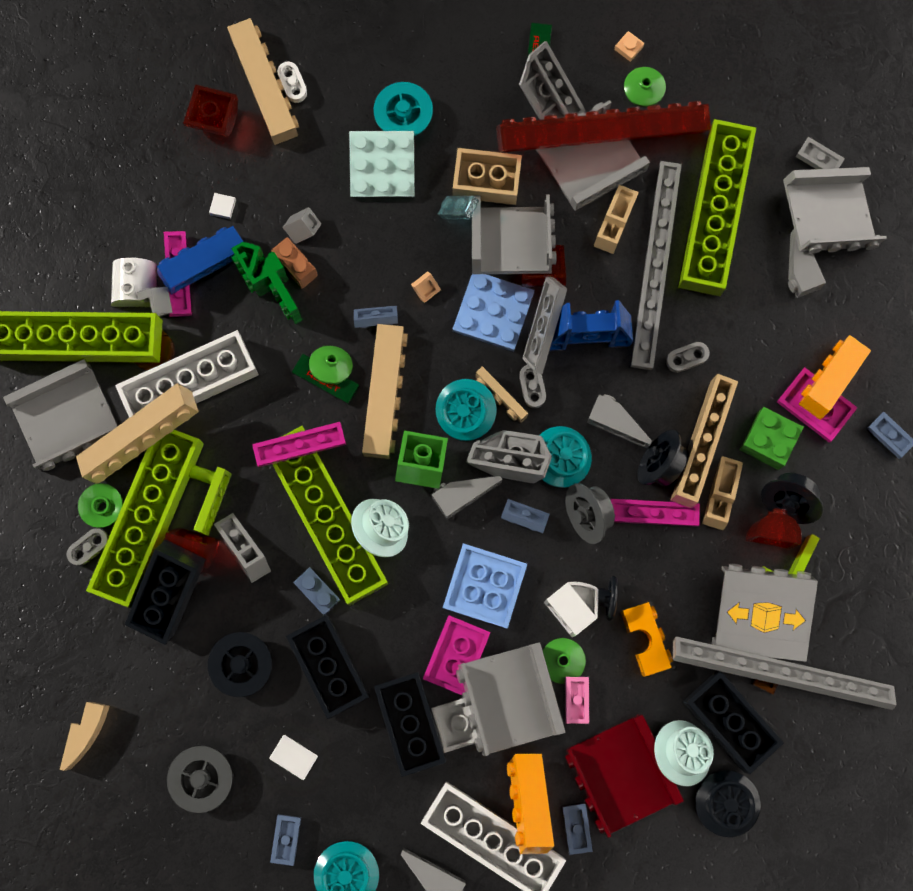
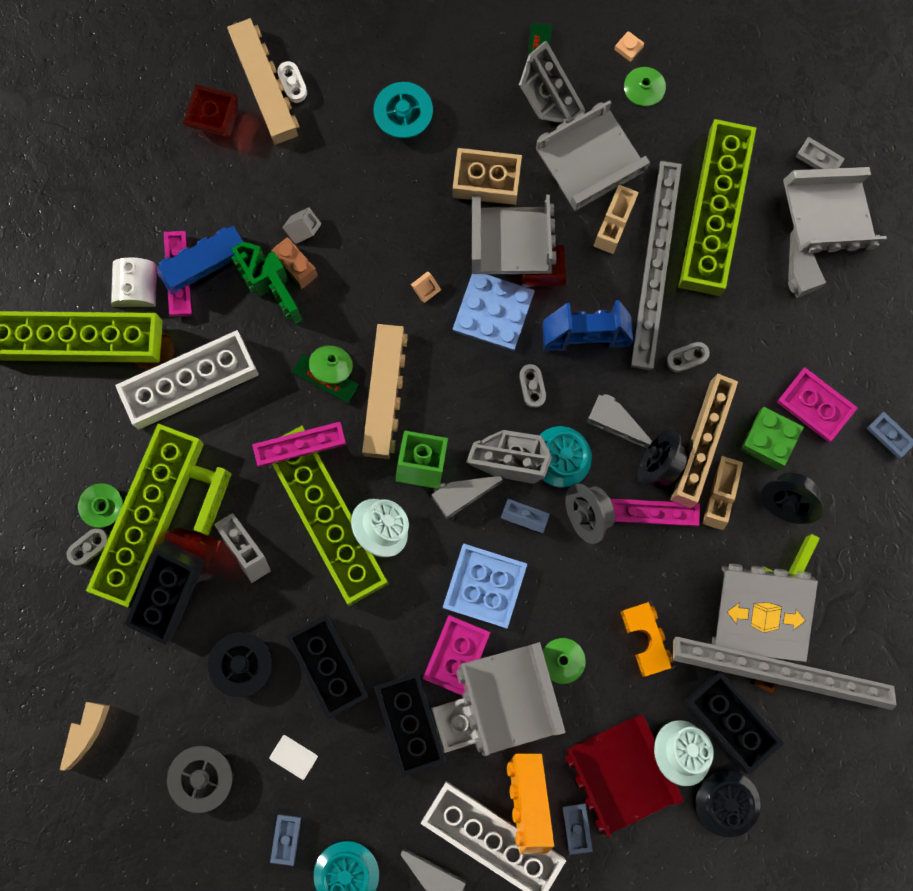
light grey panel [3,359,118,471] -> none
tan brick [76,383,199,484] -> none
light grey panel [137,287,173,316] -> none
white tile [209,193,236,220] -> none
sand blue plate [293,567,341,616] -> none
light aqua plate [349,131,415,197] -> none
sand blue plate [354,305,398,328] -> none
teal wheel [436,379,497,441] -> none
clear light blue plate [438,196,479,219] -> none
tan plate [476,366,528,423] -> none
clear red brick [496,101,711,153] -> none
light grey tile [522,276,567,374] -> none
white piece [544,576,618,637] -> none
bright pink plate [565,677,589,724] -> none
clear red brick [746,509,802,549] -> none
light orange brick [799,335,871,420] -> none

